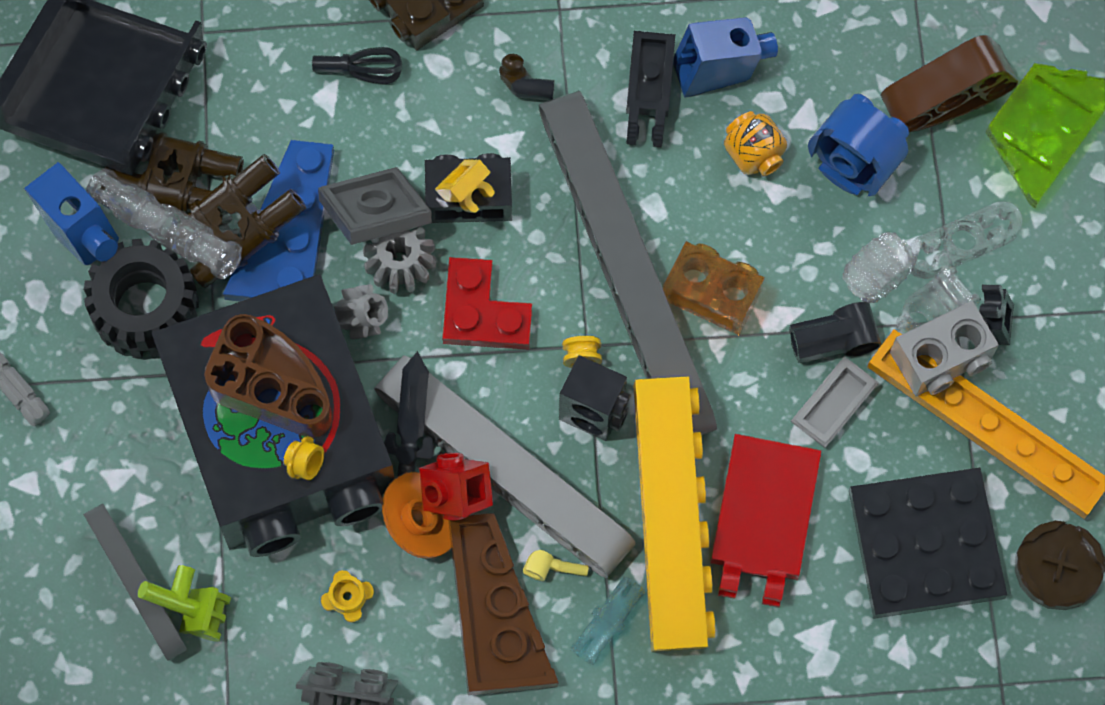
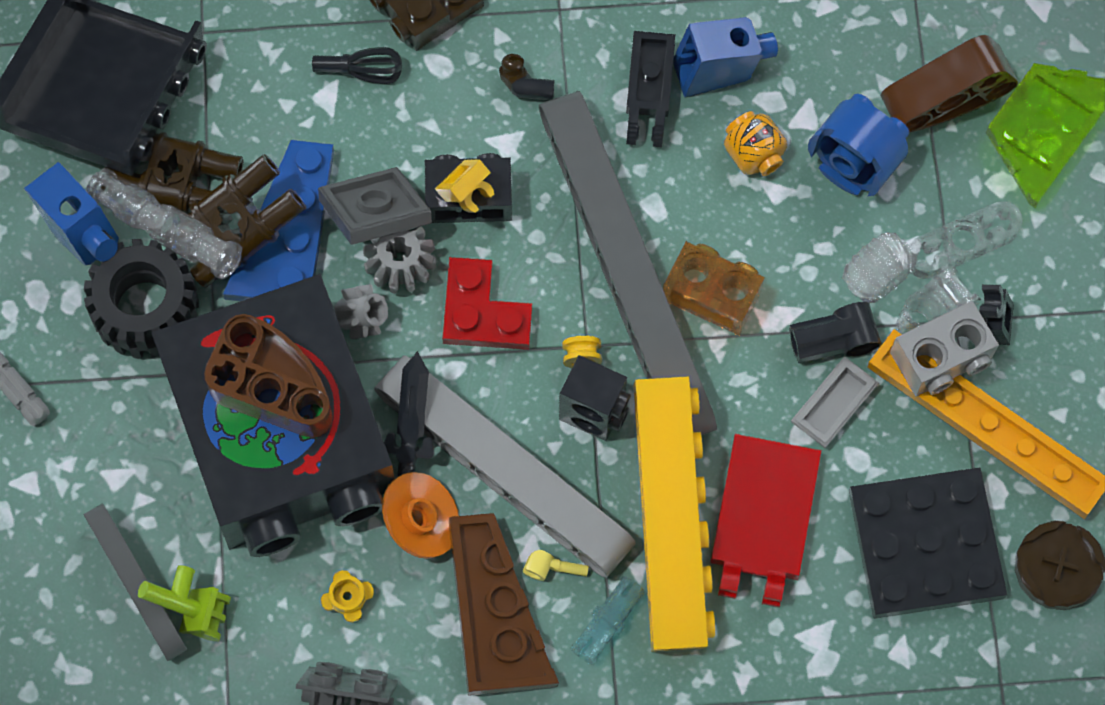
yellow plate [284,436,324,480] -> none
red brick [419,453,493,520] -> none

